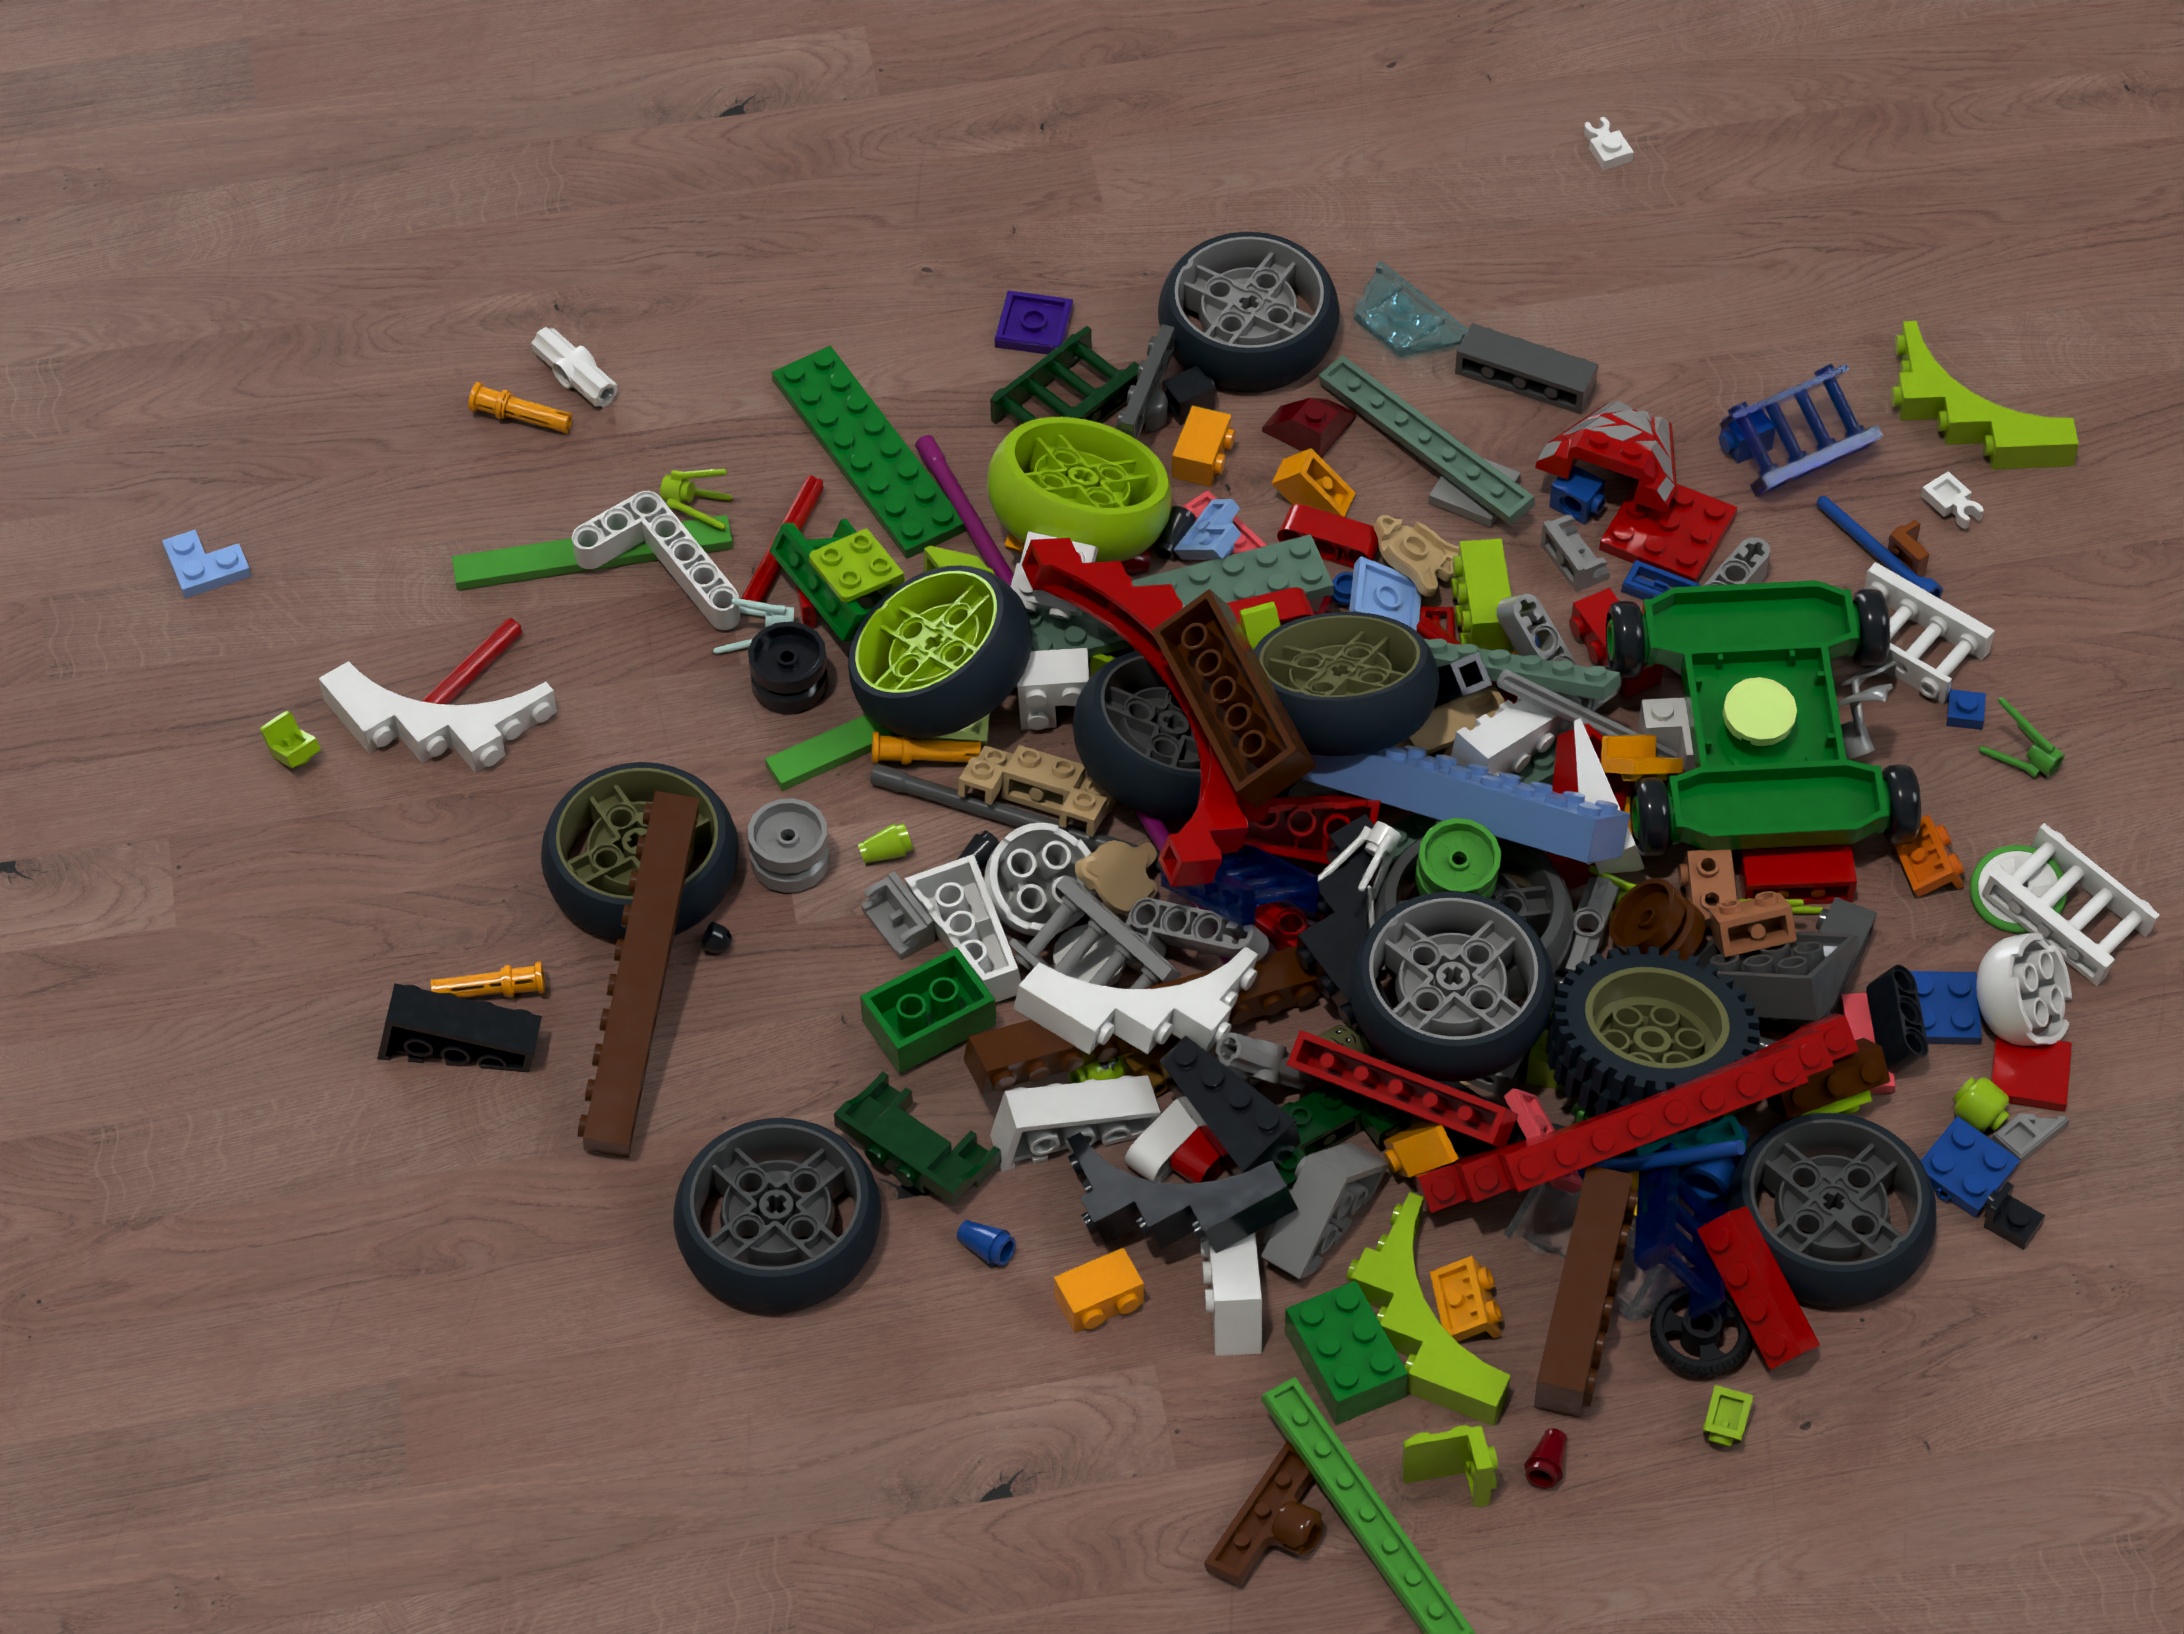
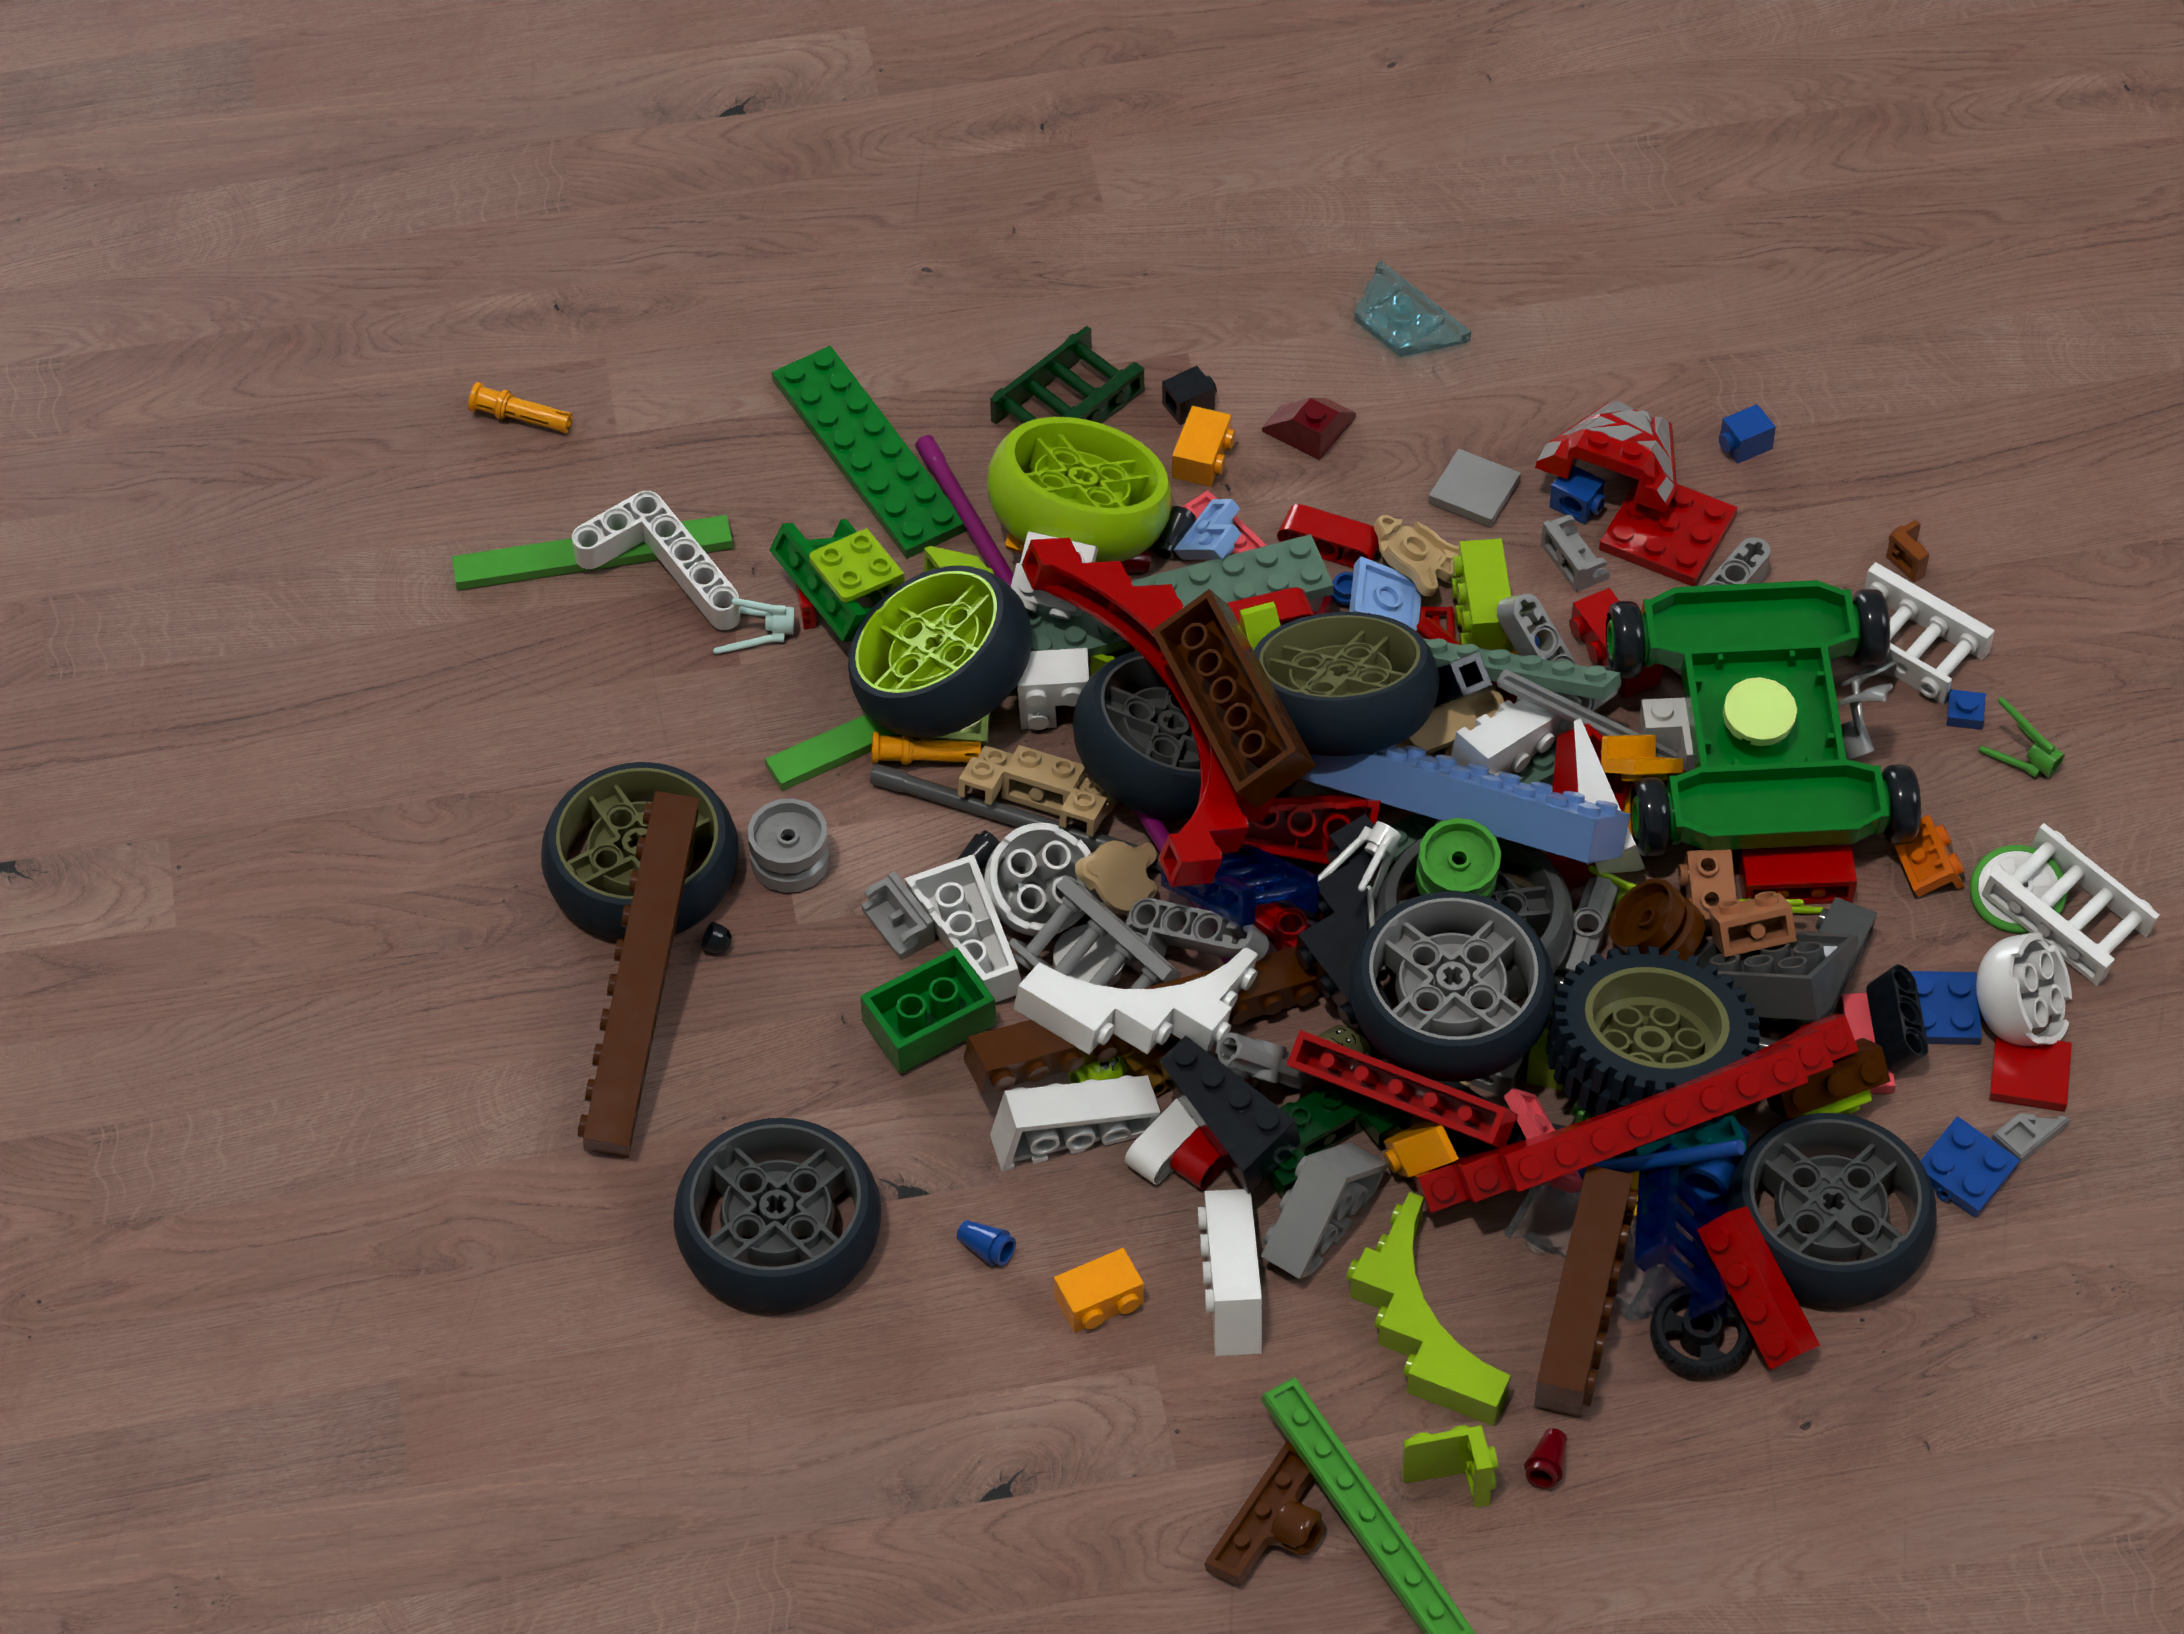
light blue plate [162,530,251,598] -> none
lime bracket [260,711,321,769] -> none
white arch [319,661,557,773] -> none
black wedge [377,983,542,1073] -> none
red axle [421,618,522,705] -> none
light orange pin [431,961,546,998] -> none
white piece [531,327,618,408] -> none
lime plant [660,469,733,530] -> none
red axle [741,475,824,603] -> none
black wheel [748,621,828,713] -> none
dark green bracket [834,1071,1001,1205] -> none
lime cone [858,823,914,864] -> none
dark purple tile [994,290,1073,355] -> none
black arch [1067,1132,1298,1253] -> none
dark grey plate [1116,324,1175,439] -> none
wheel [1158,232,1340,392] -> none
light orange slope [1271,448,1356,517] -> none
green brick [1285,1280,1408,1426] -> none
sand green plate [1318,355,1535,526] -> none
light orange bracket [1430,1255,1503,1342] -> none
dark grey brick [1455,323,1598,415] -> none
white plate [1584,117,1634,170] -> none
blue tile [1621,560,1700,600] -> none
lime bracket [1702,1385,1754,1447] -> none
clear blue fence [1720,363,1883,497] -> none
blue piece [1816,496,1943,598] -> none
lime arch [1891,321,2079,470] -> none
white plate [1921,471,1984,529] -> none
lime head [1952,1077,2010,1132] -> none
black bracket [1983,1182,2045,1250] -> none

